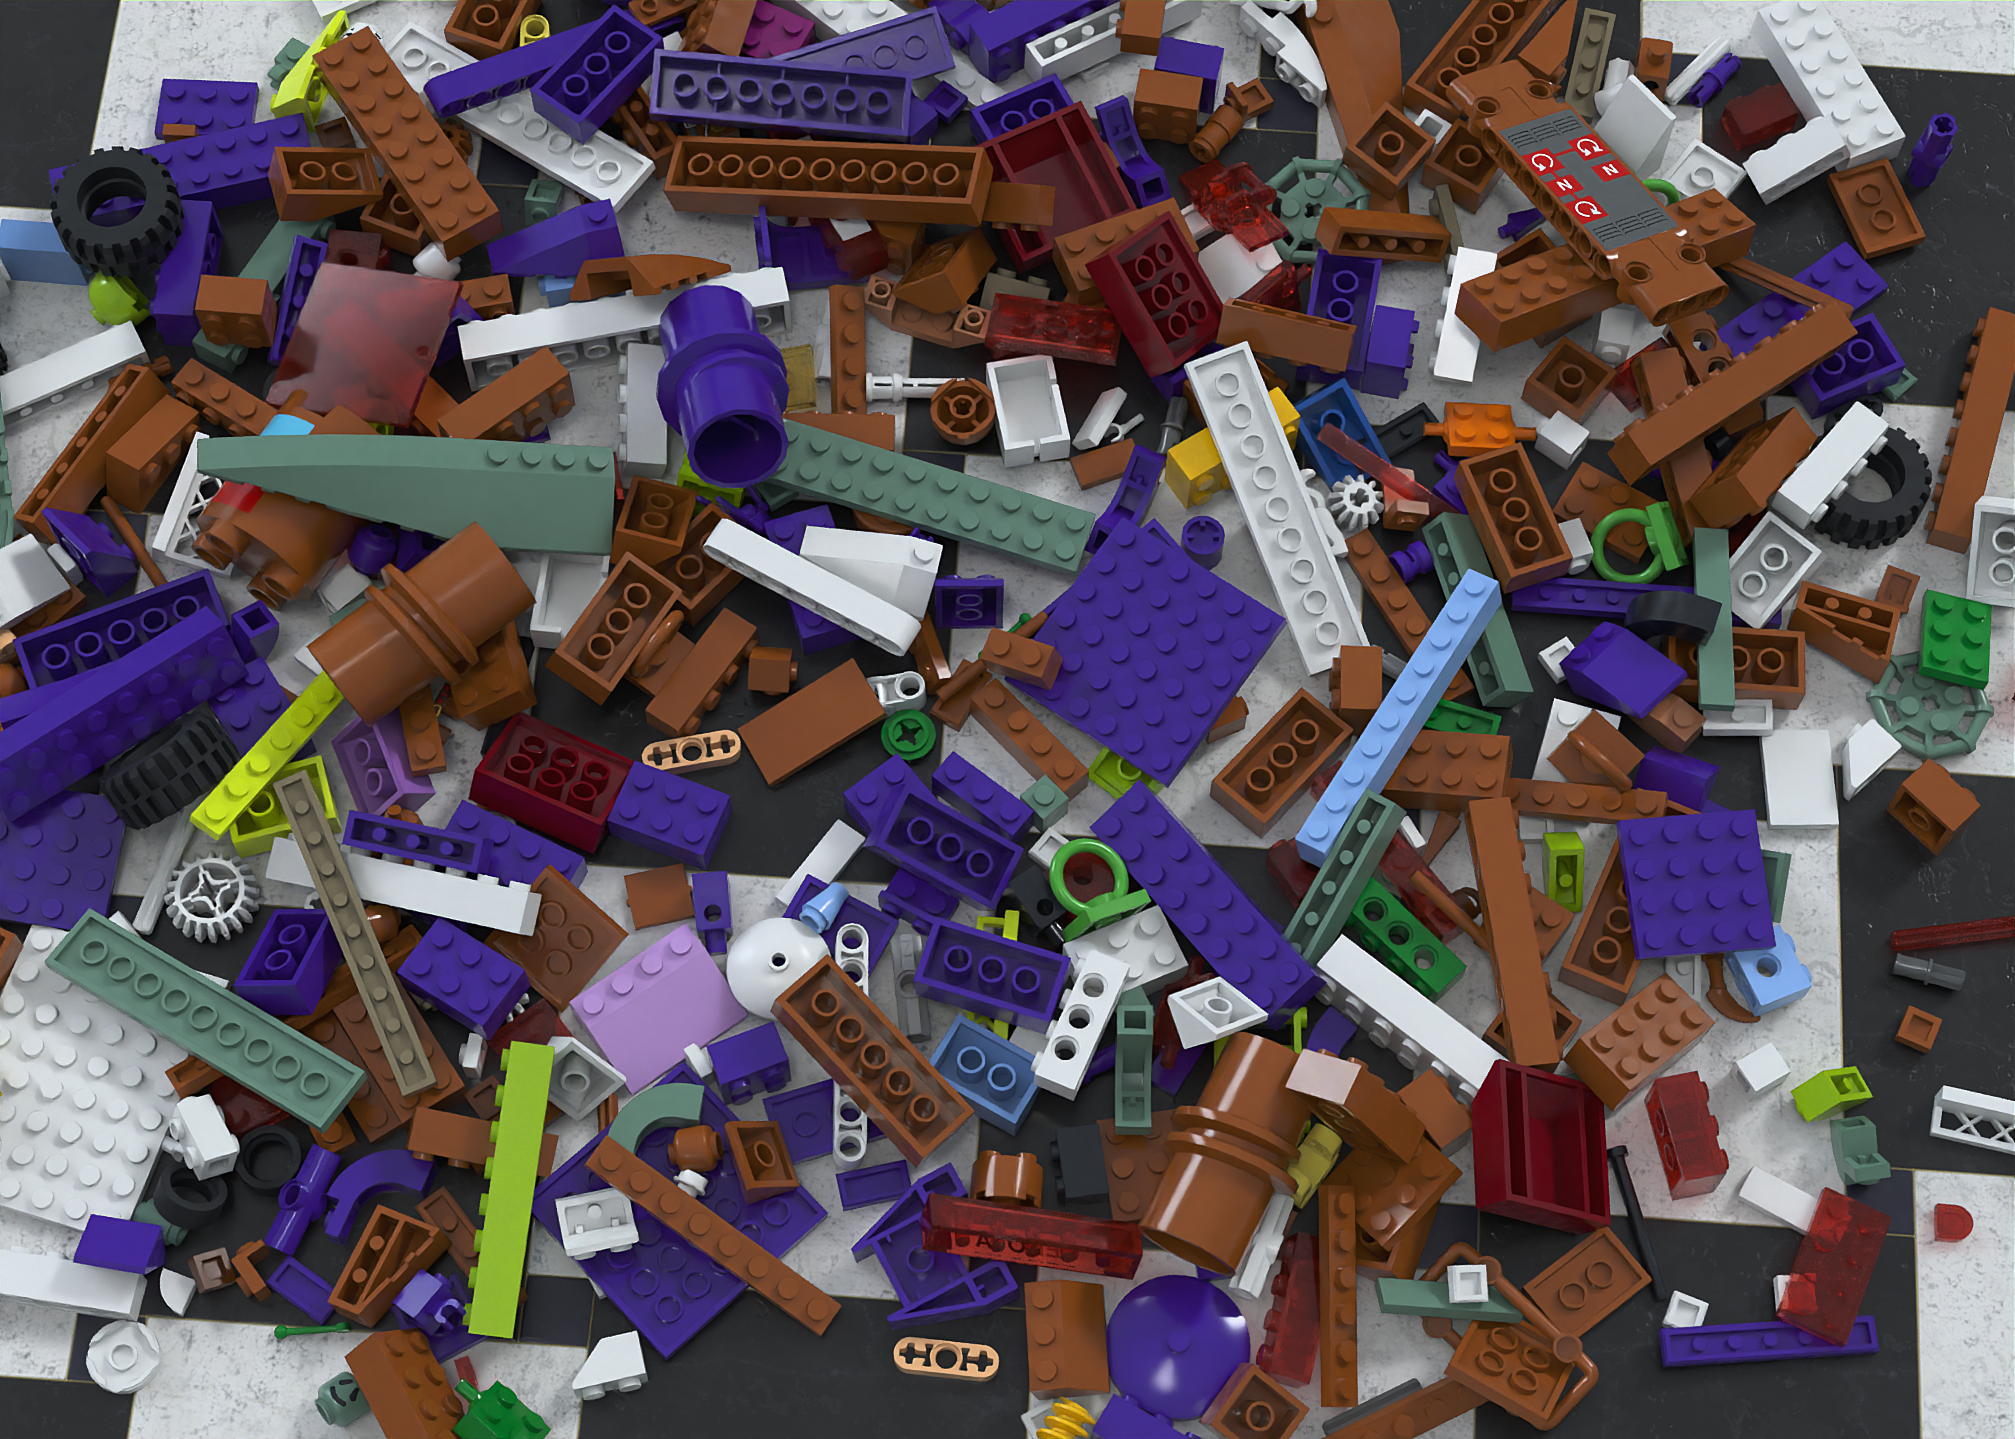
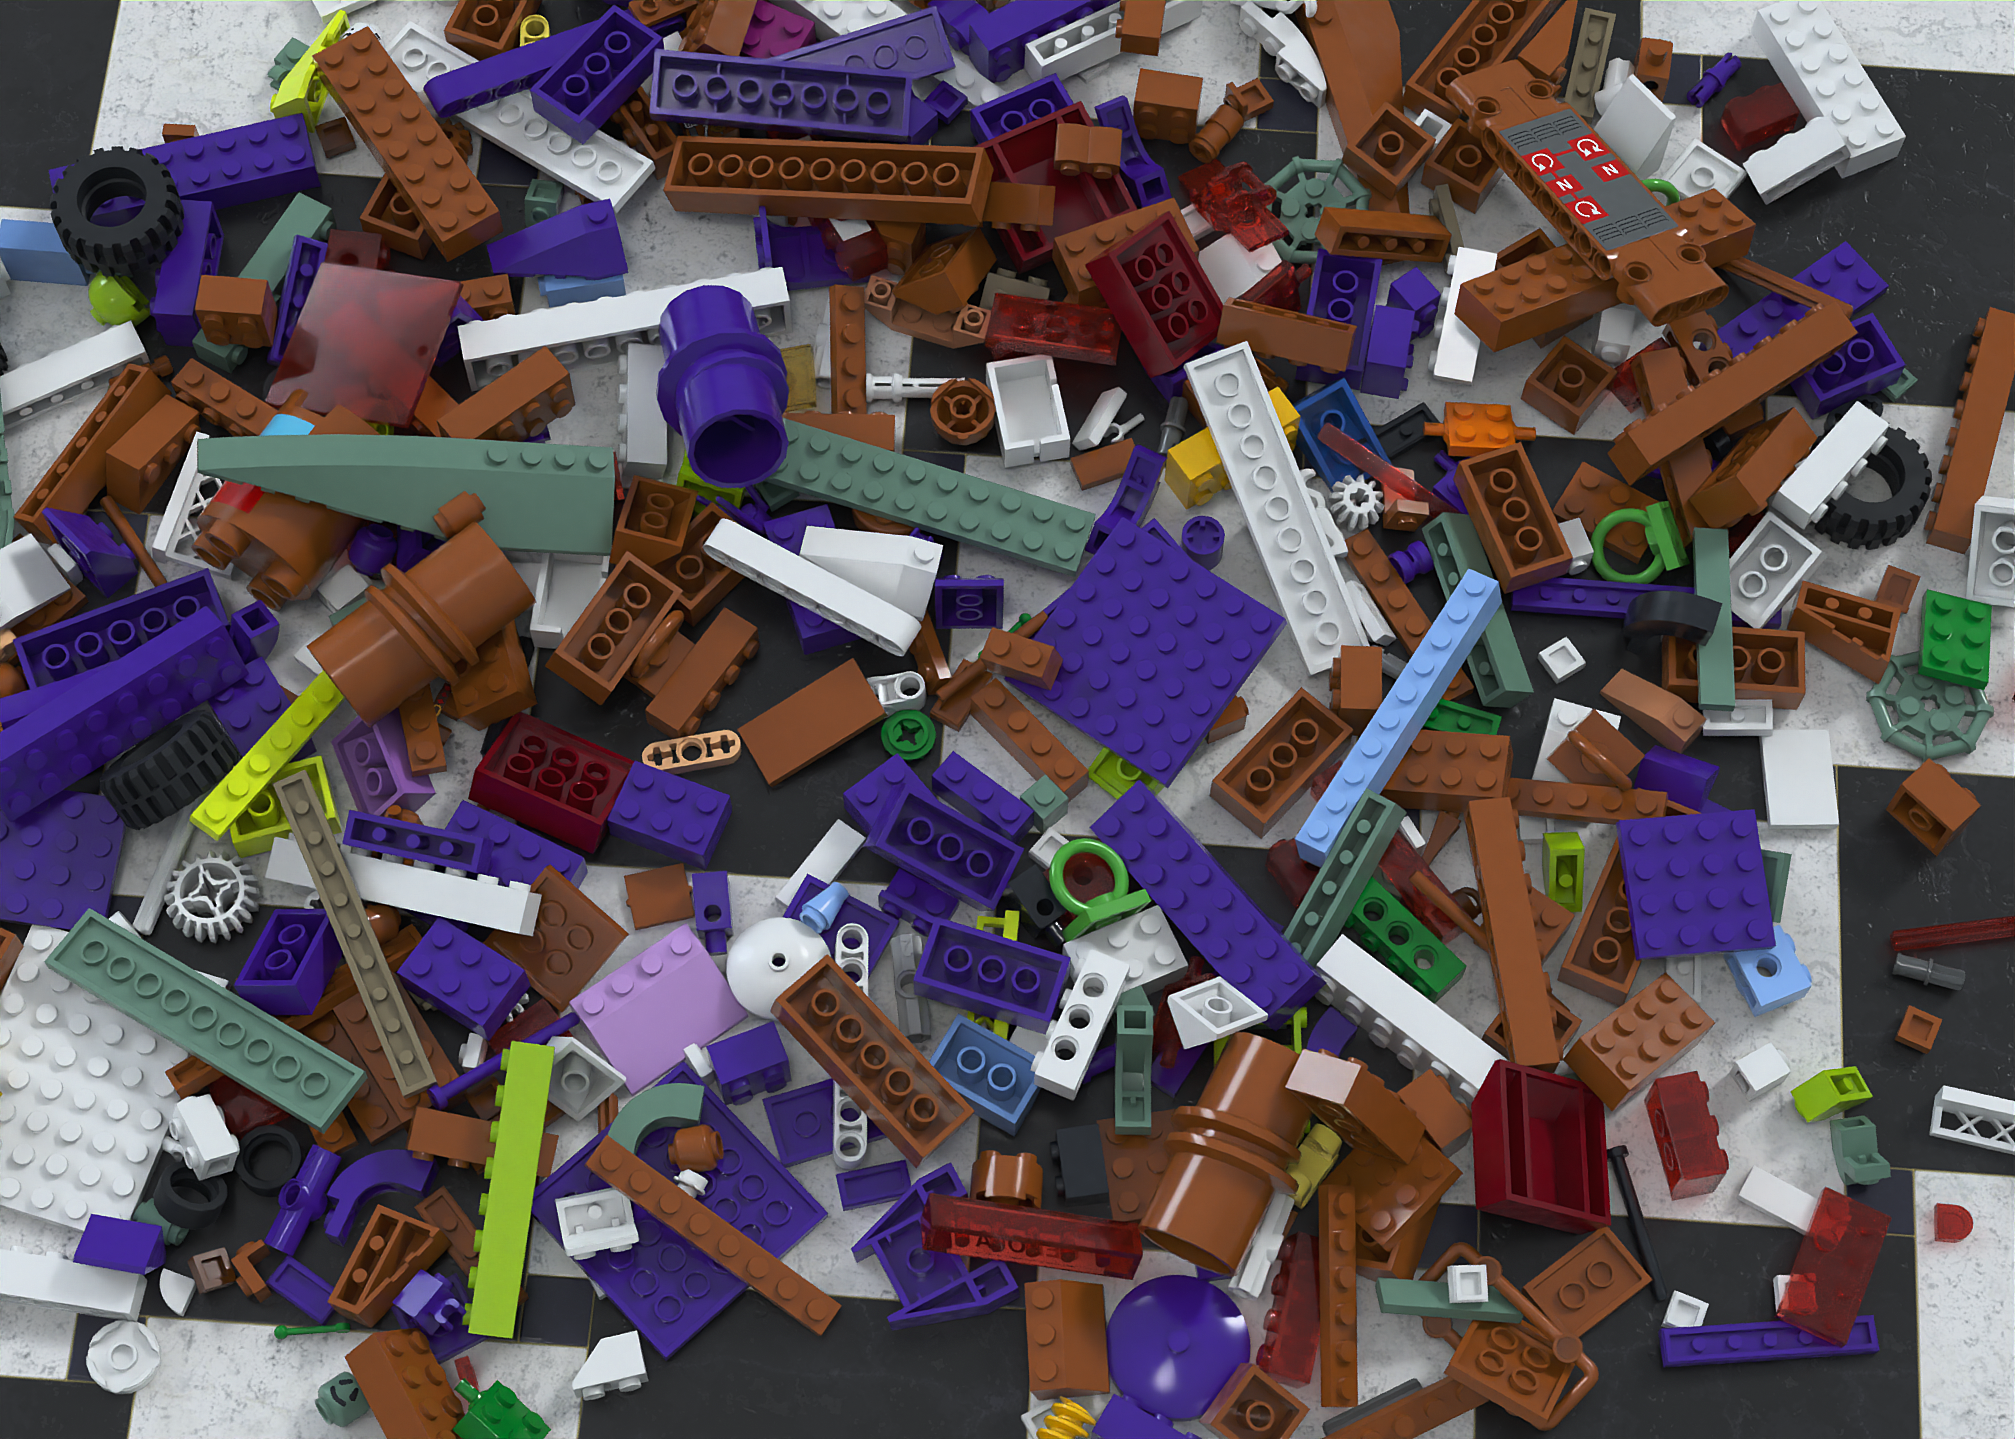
dark purple plate [154,78,259,140] -> none
dark orange slope [268,147,383,222] -> none
white head [413,242,461,287] -> none
dark orange wedge [570,254,731,301] -> none
dark orange slope [724,1121,800,1205] -> none
dark orange brick [748,646,799,695] -> none
light nougat beam [894,1337,999,1382] -> none
dark purple container [1154,36,1224,114] -> none
dark purple piece [1498,208,1546,242] -> none
white brick [1534,410,1590,470] -> none
dark purple slope [1559,621,1688,719] -> none
white axle [1663,36,1731,105] -> none
dark orange piece [1701,953,1761,1023] -> none
dark orange plate [1826,158,1926,260] -> none
white slope [1841,718,1902,801] -> none
dark purple piece [1906,112,1958,188] -> none
none -> dark purple bar [427,1012,580,1111]
none -> dark orange brick [433,491,486,539]
none -> dark orange brick [1053,123,1122,179]
none -> white plate [1345,580,1397,646]
none -> dark purple brick [1386,267,1441,342]

